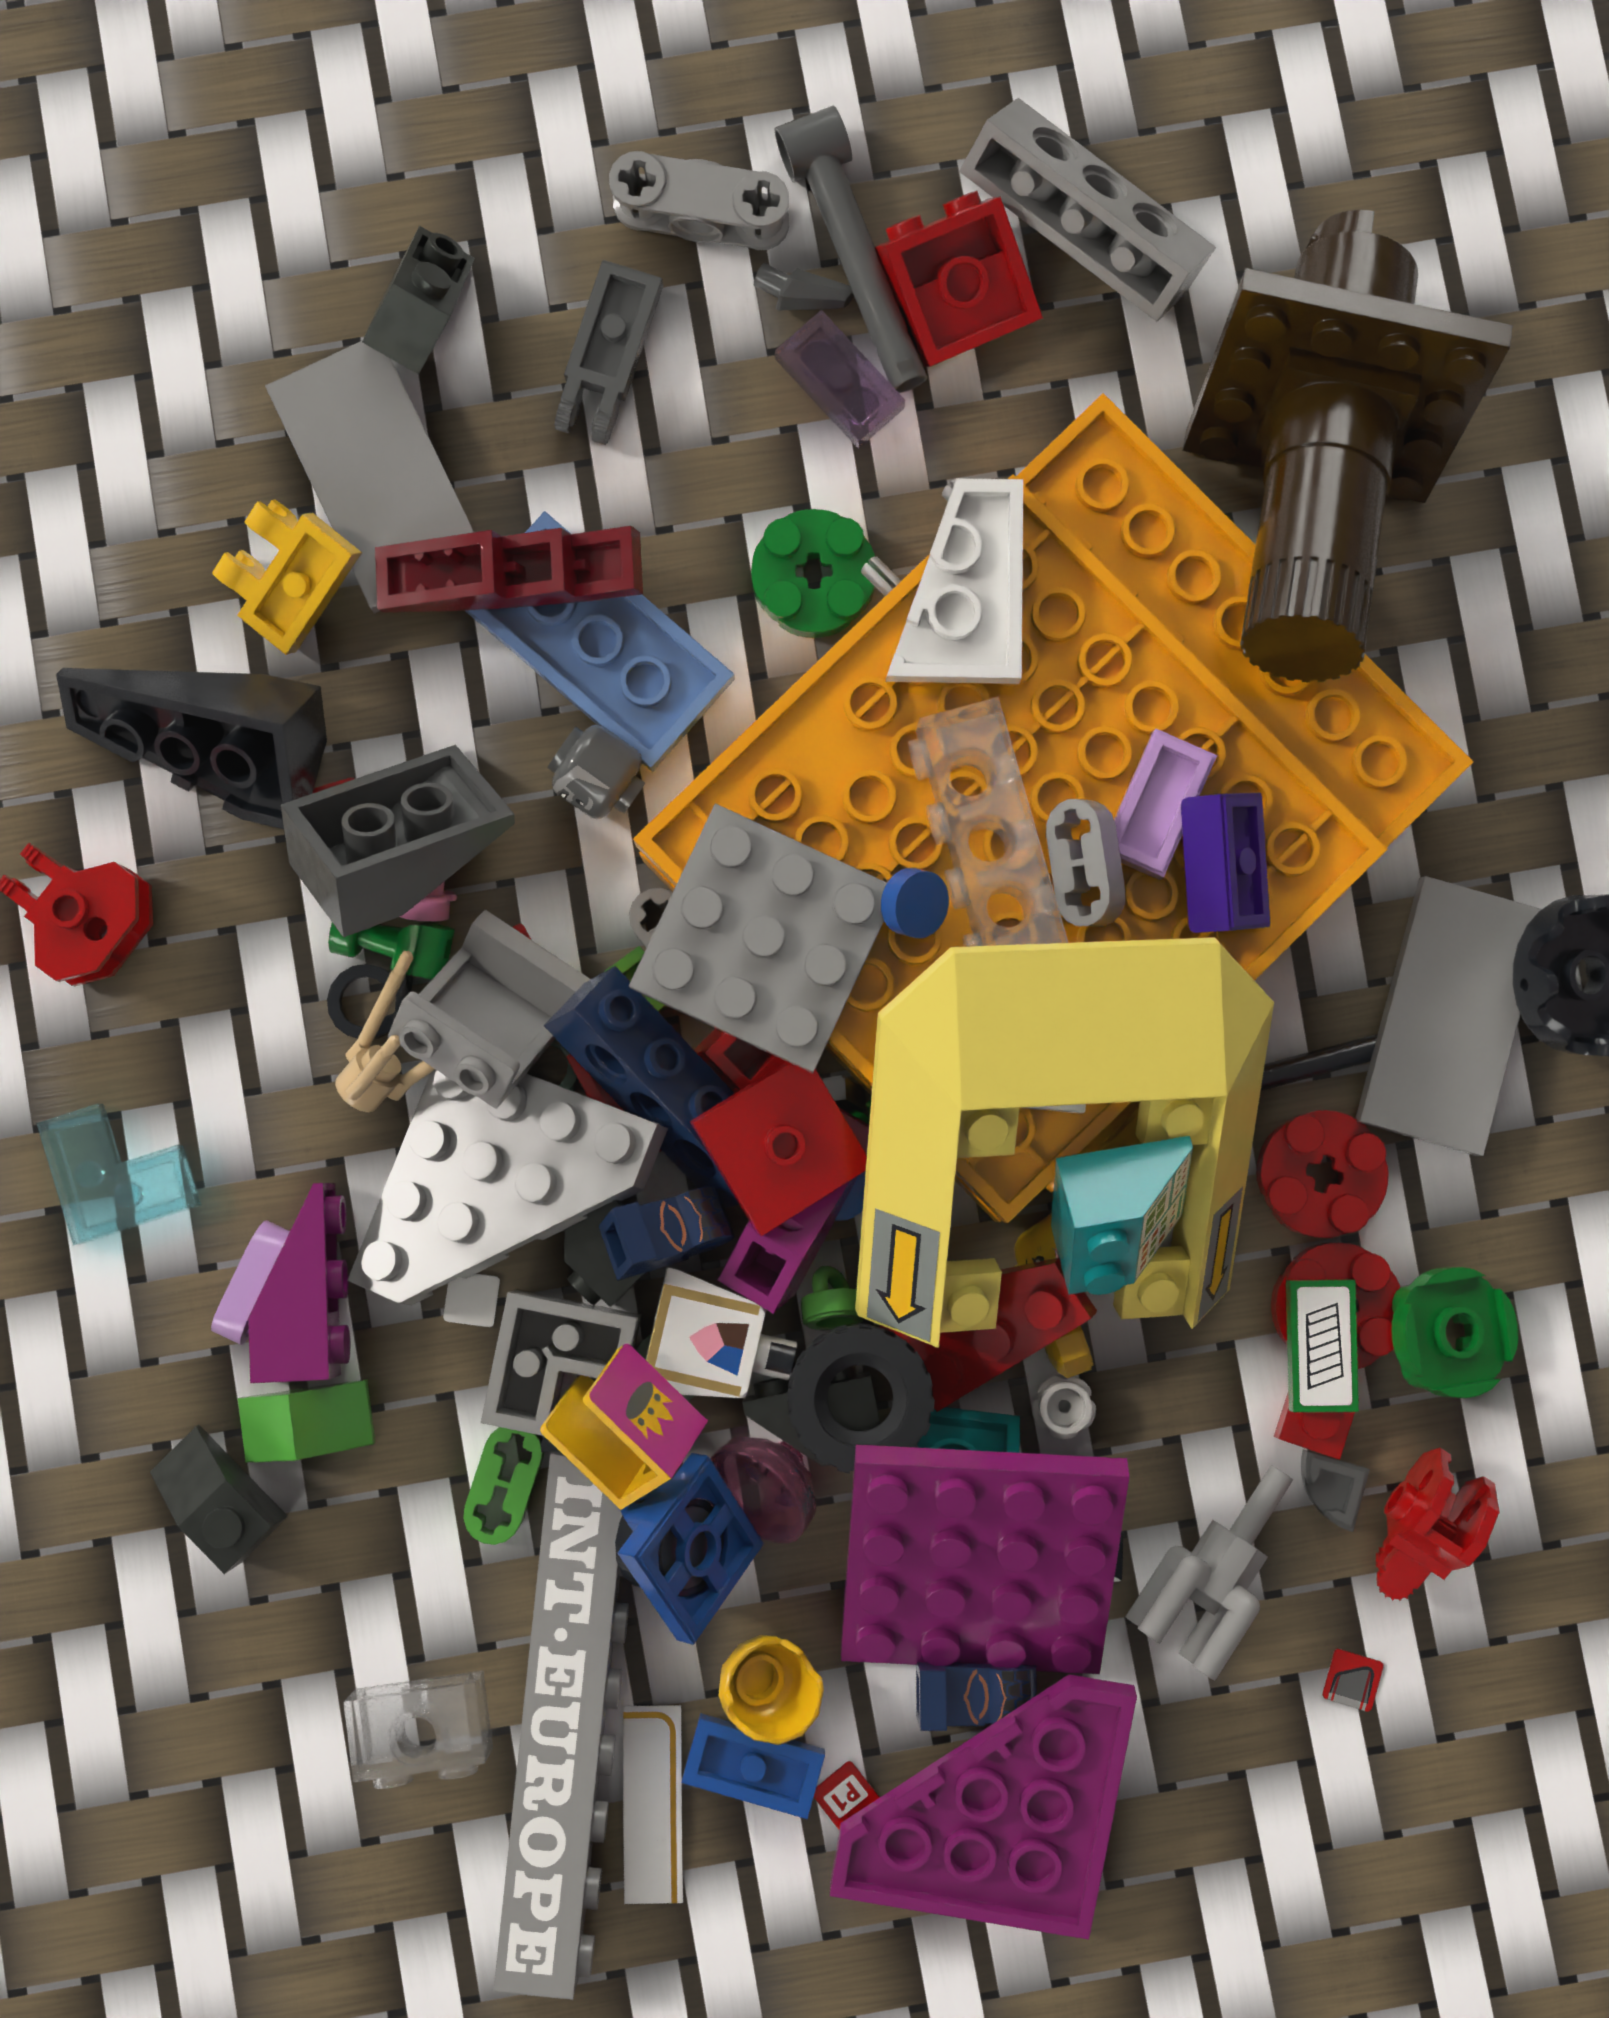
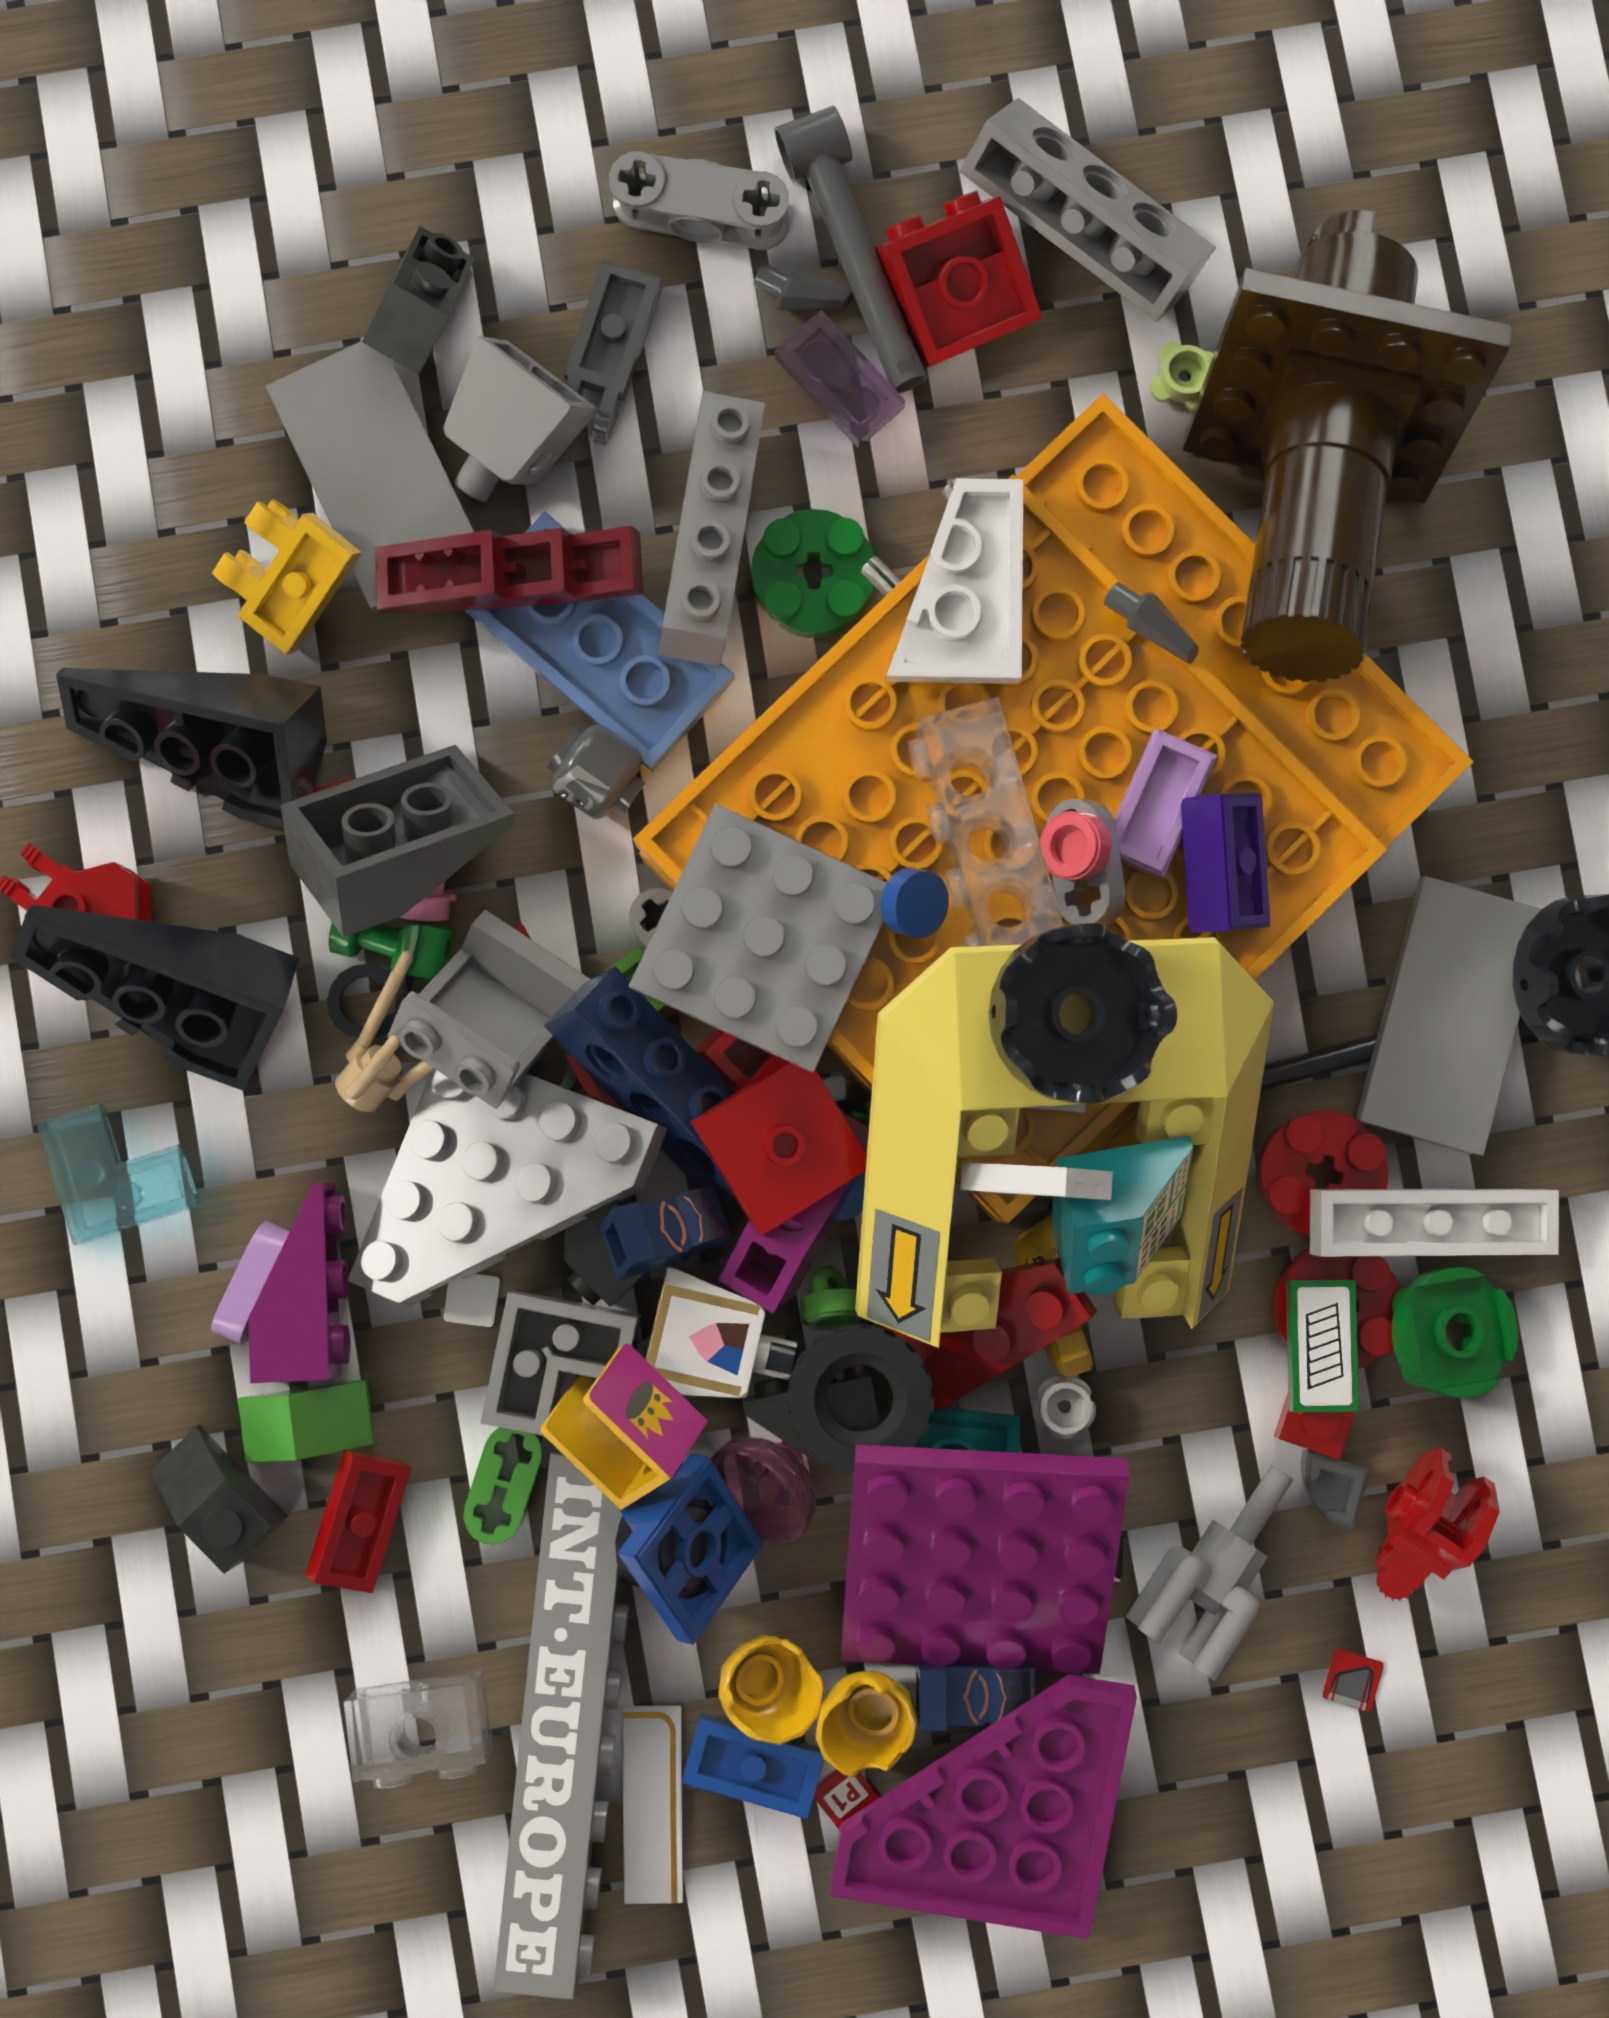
none -> black wedge [10,904,299,1091]
none -> red plate [305,1449,412,1593]
none -> light grey torso [443,336,598,502]
none -> light grey brick [657,391,765,667]
none -> yellow hair [815,1671,919,1778]
none -> white tile [960,1162,1113,1200]
none -> black plate [988,923,1178,1104]
none -> coral tile [1040,811,1112,881]
none -> dark grey bar [1104,582,1199,664]
none -> yellowish green plate [1150,342,1214,411]
none -> white plate [1310,1189,1559,1257]

